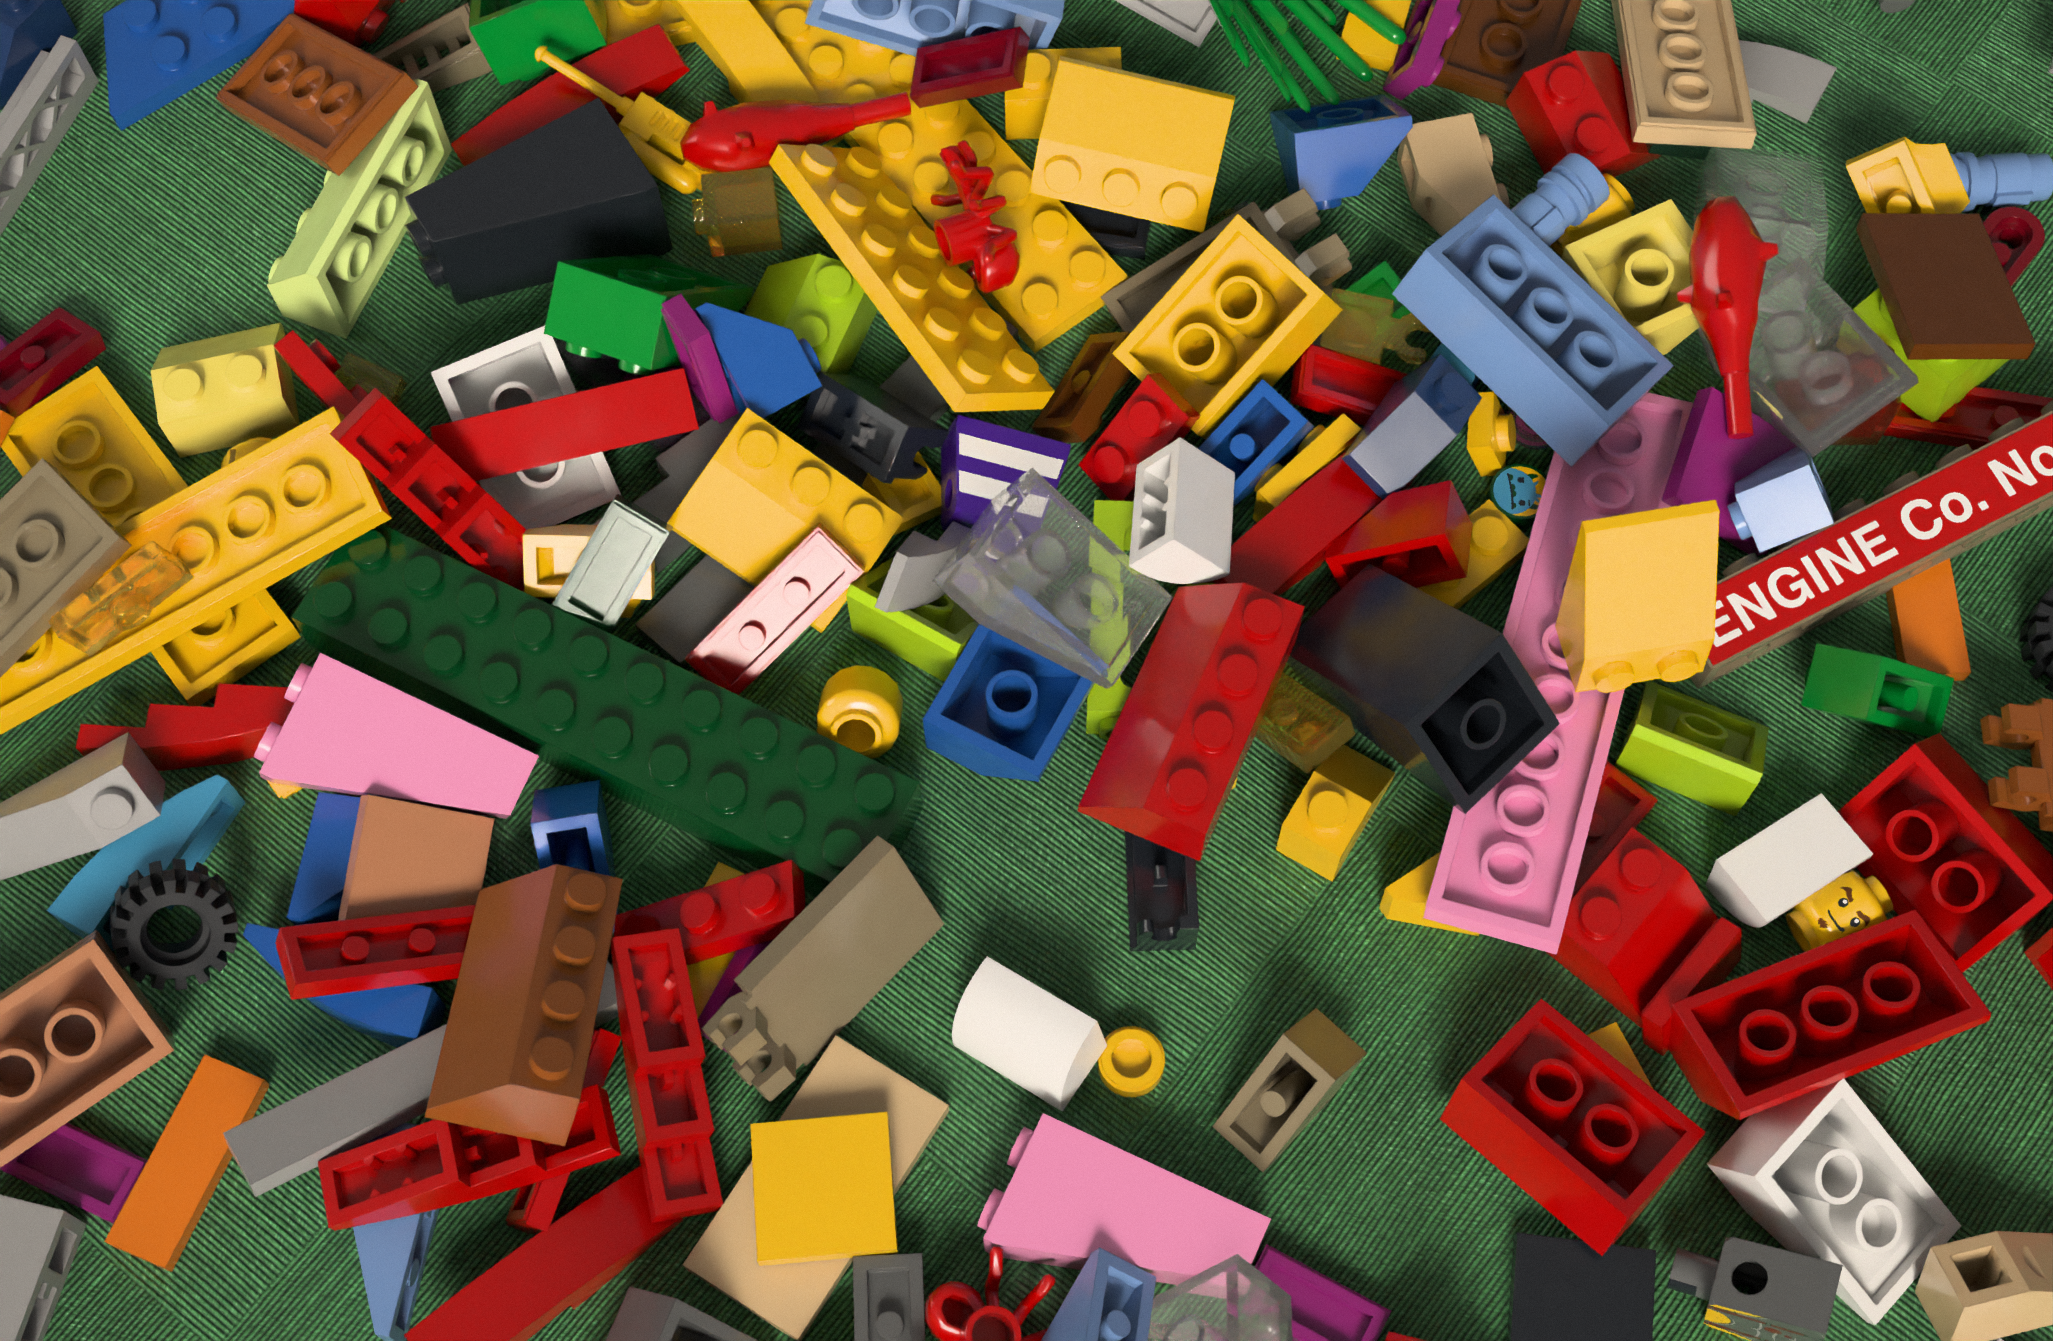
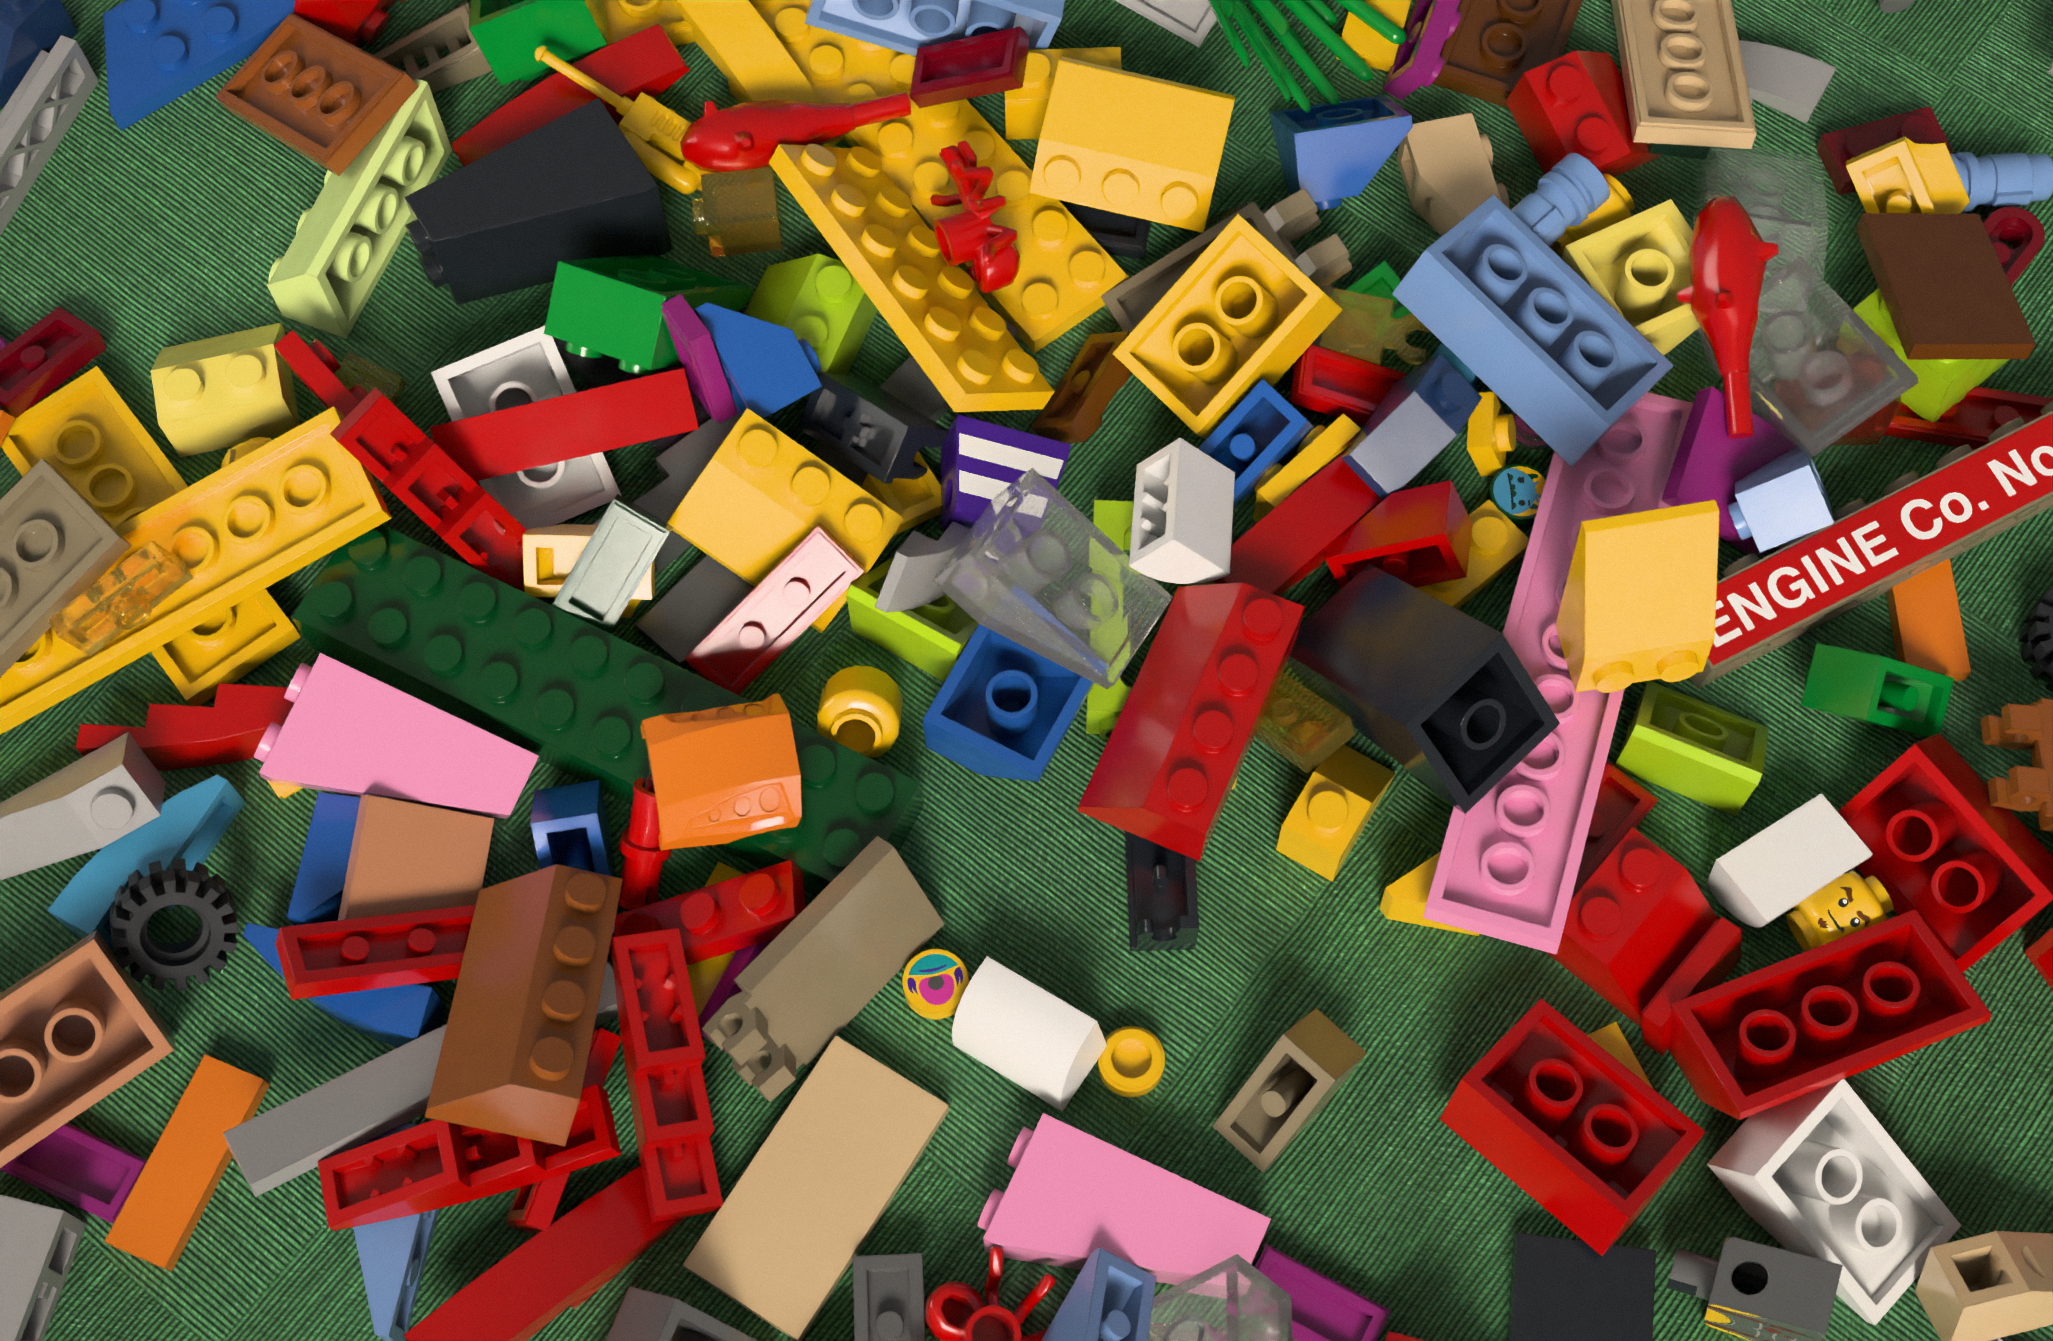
yellow tile [750,1112,898,1266] -> none
red plate [1078,373,1201,501] -> none
none -> red pin [618,776,672,910]
none -> orange slope [640,693,802,850]
none -> tile [902,949,969,1020]
none -> dark red plate [1816,106,1954,195]

